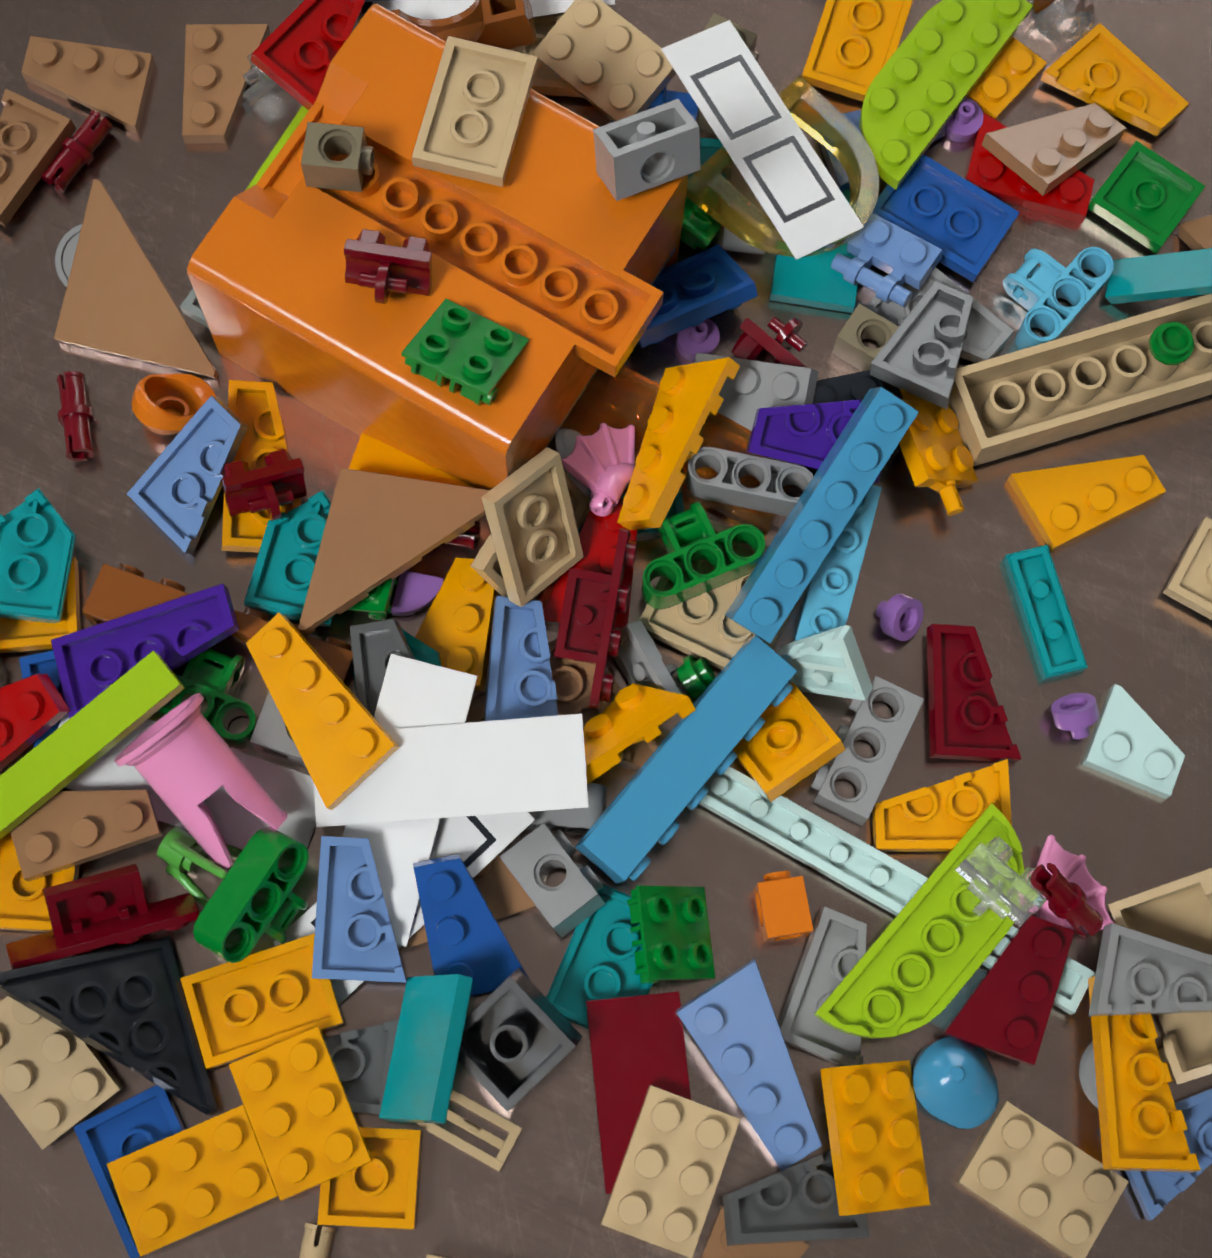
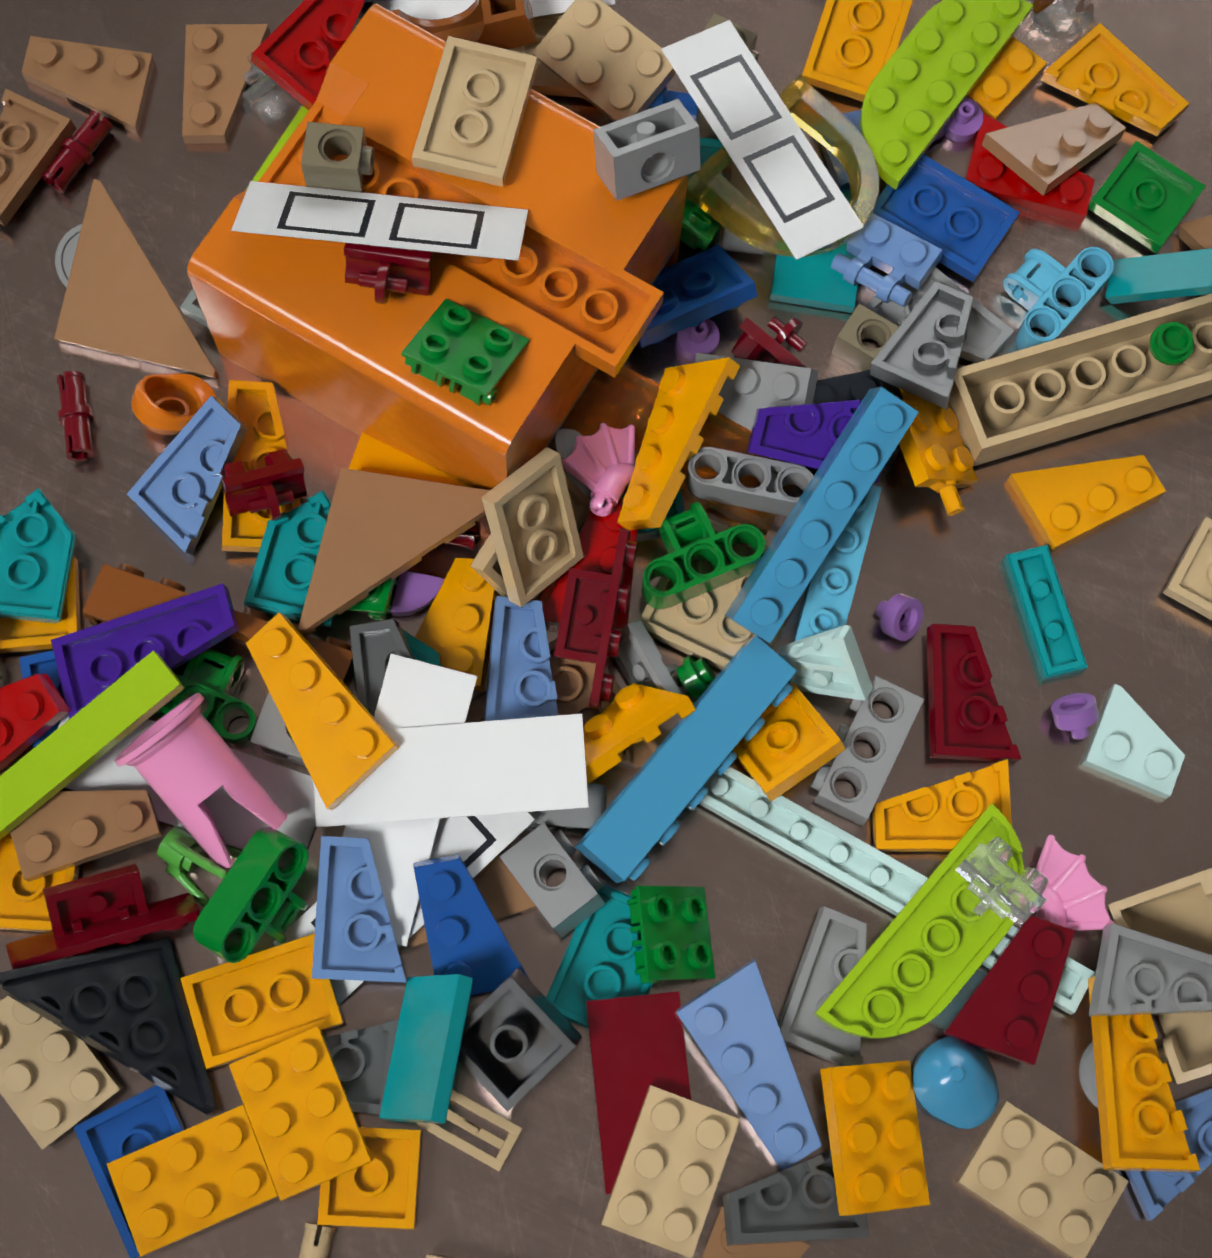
orange brick [753,871,813,944] -> none
dark red pin [1030,863,1103,937] -> none
none -> white sticker [231,181,528,261]

